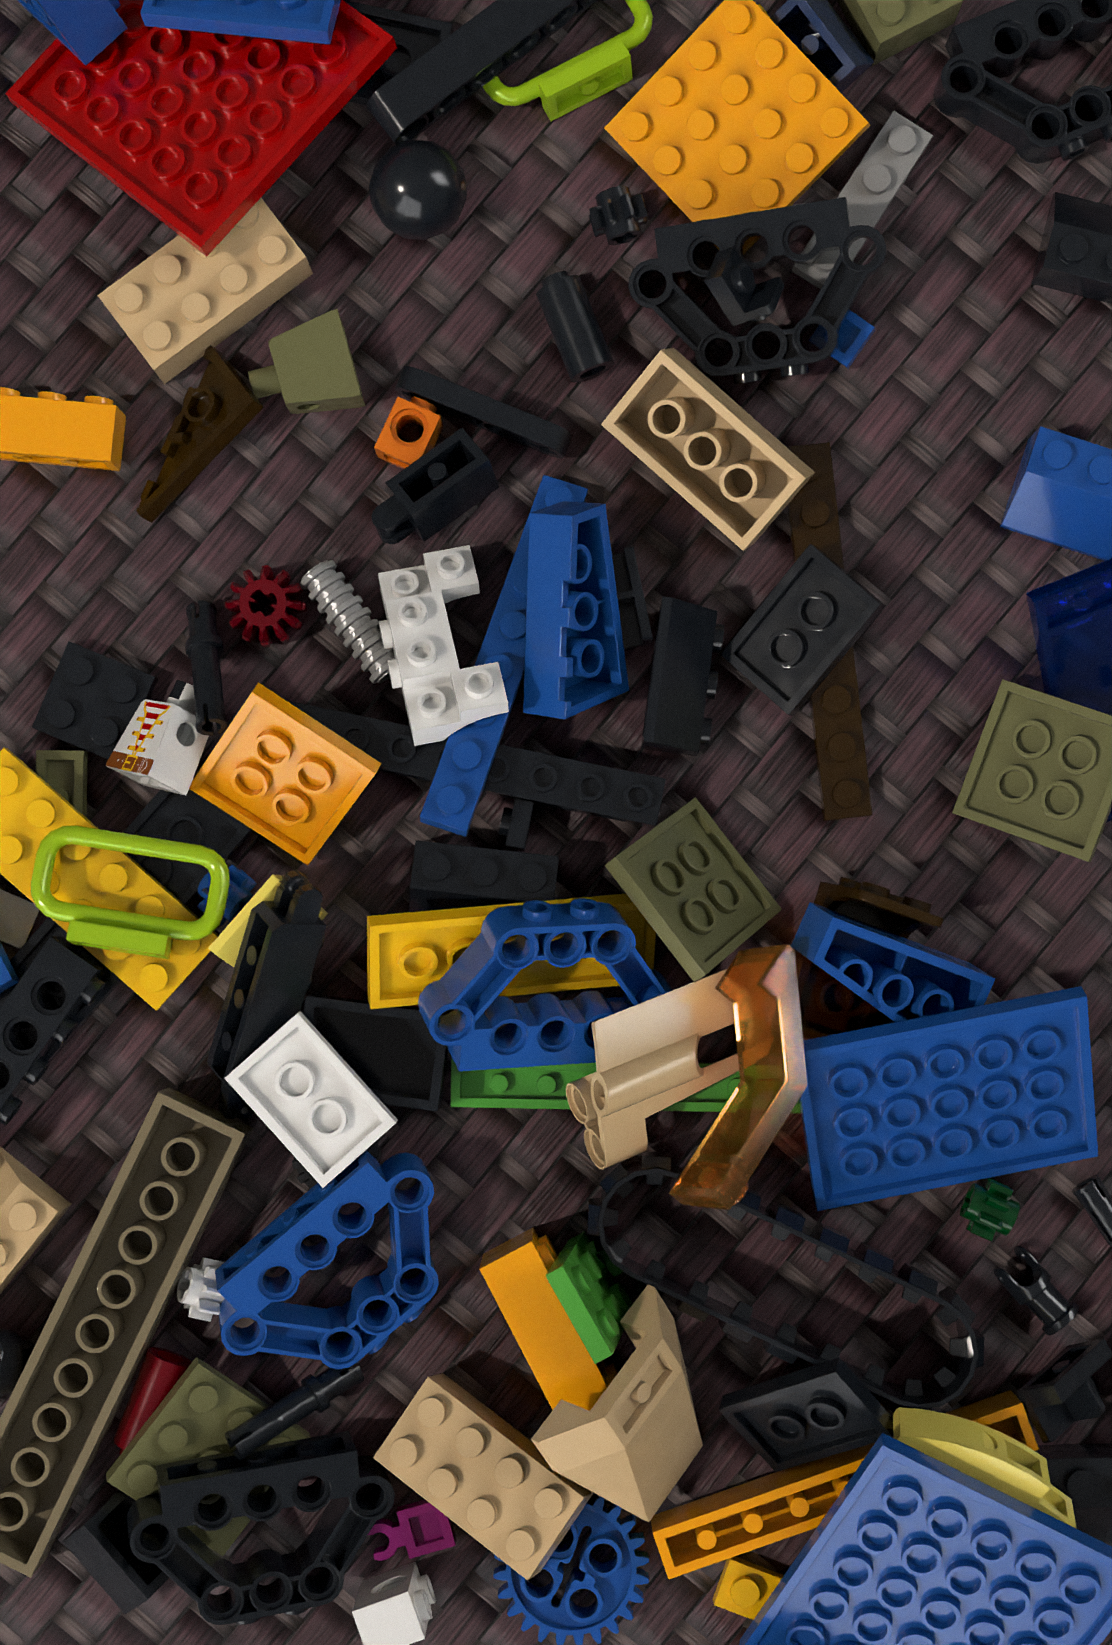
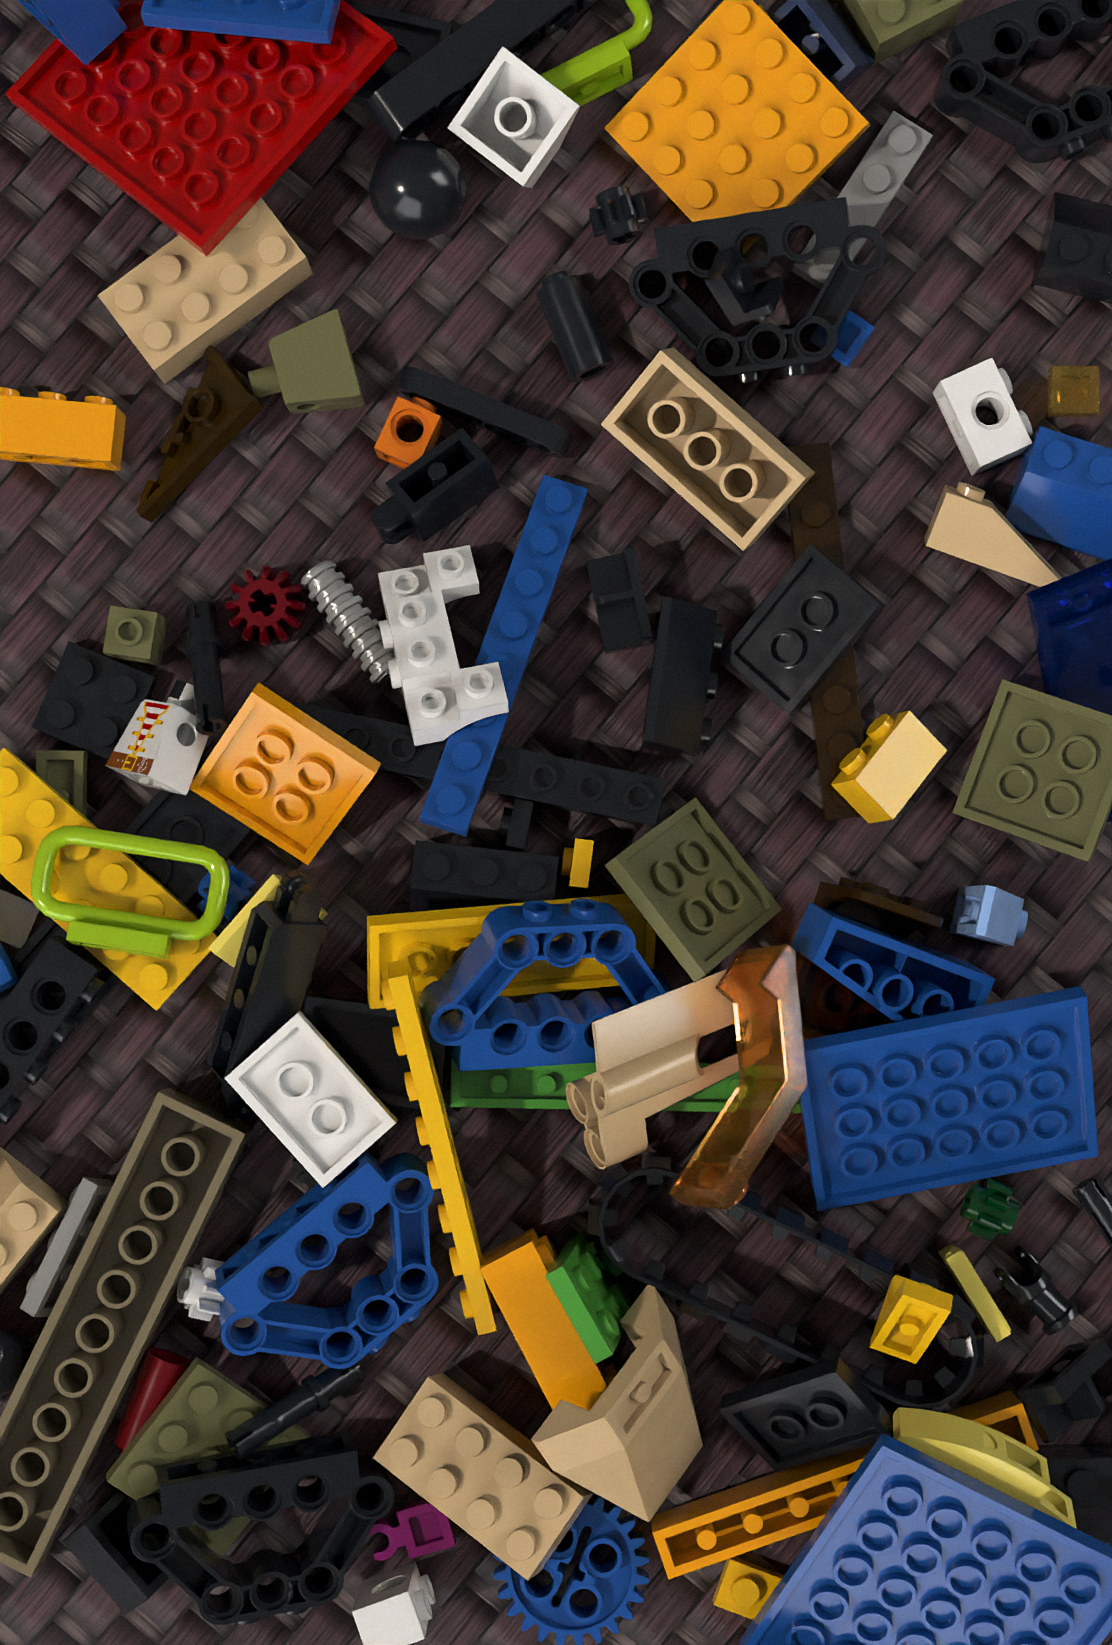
blue wedge [523,501,629,719] -> none
none -> light grey plate [20,1177,114,1317]
none -> olive brick [103,605,168,666]
none -> yellow plate [381,958,497,1335]
none -> white slope [448,46,580,188]
none -> yellow plate [561,838,594,889]
none -> yellow brick [831,710,947,823]
none -> yellow slope [869,1275,953,1364]
none -> tan slope [924,482,1064,594]
none -> white brick [932,358,1033,476]
none -> light yellow tile [938,1243,1011,1342]
none -> light blue slope [949,885,1028,946]
none -> clear yellow plate [1048,366,1100,417]

